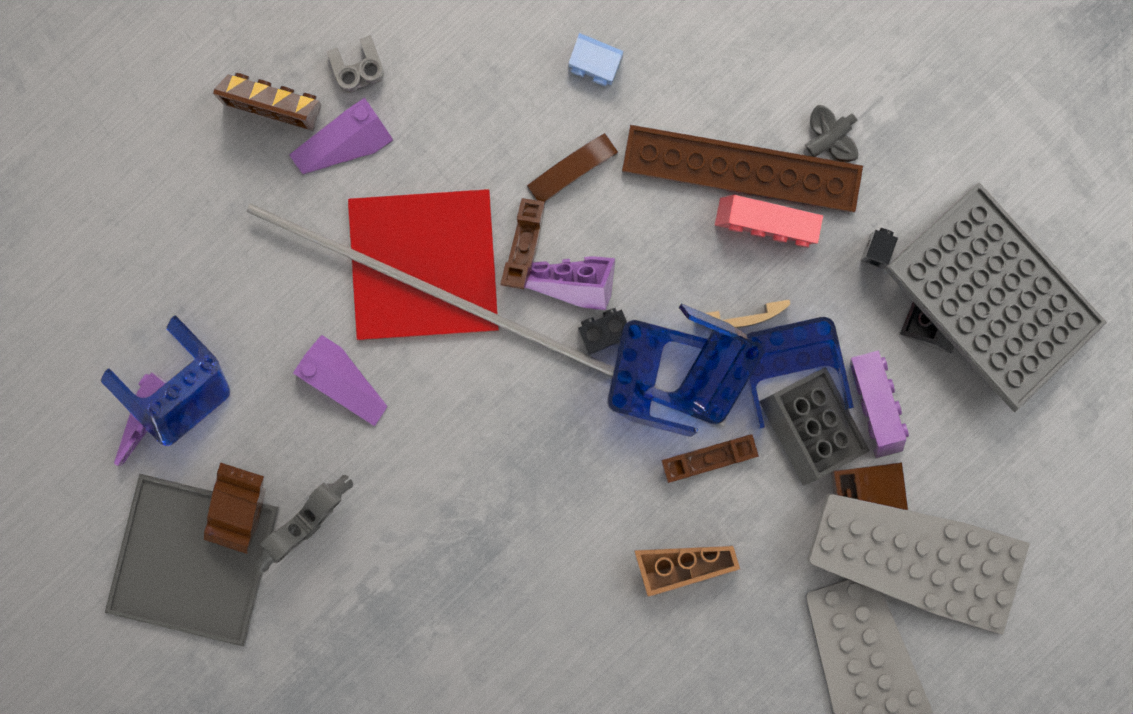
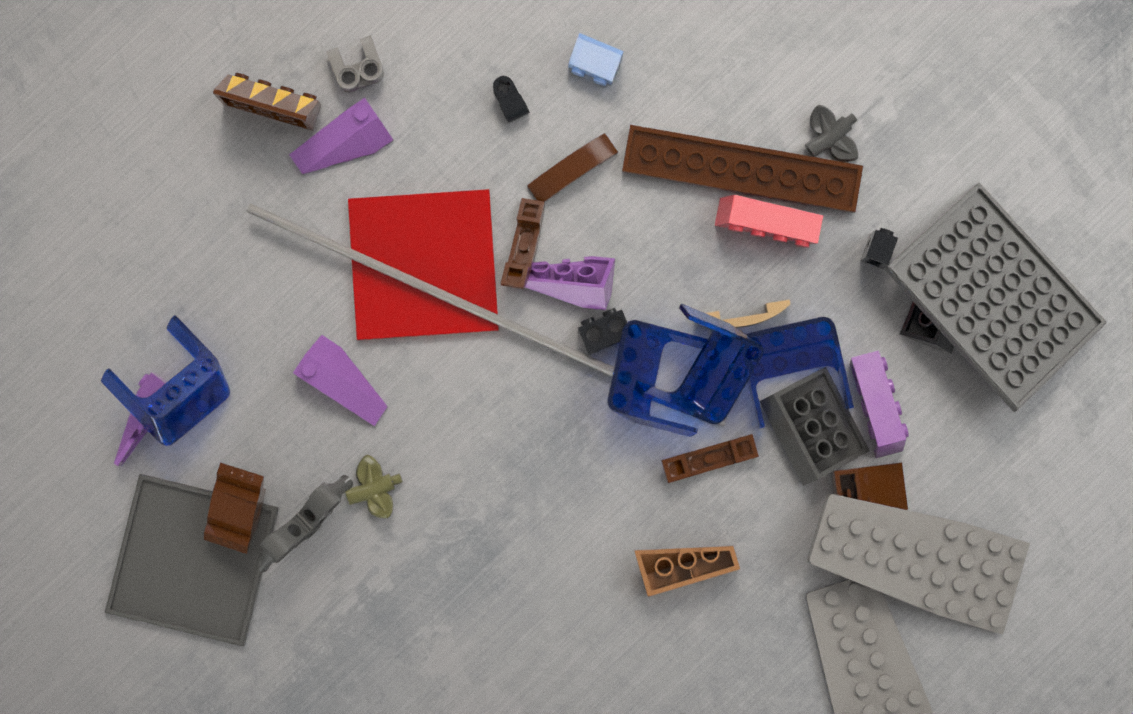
none -> olive plant [345,455,403,519]
none -> black piece [493,76,530,123]

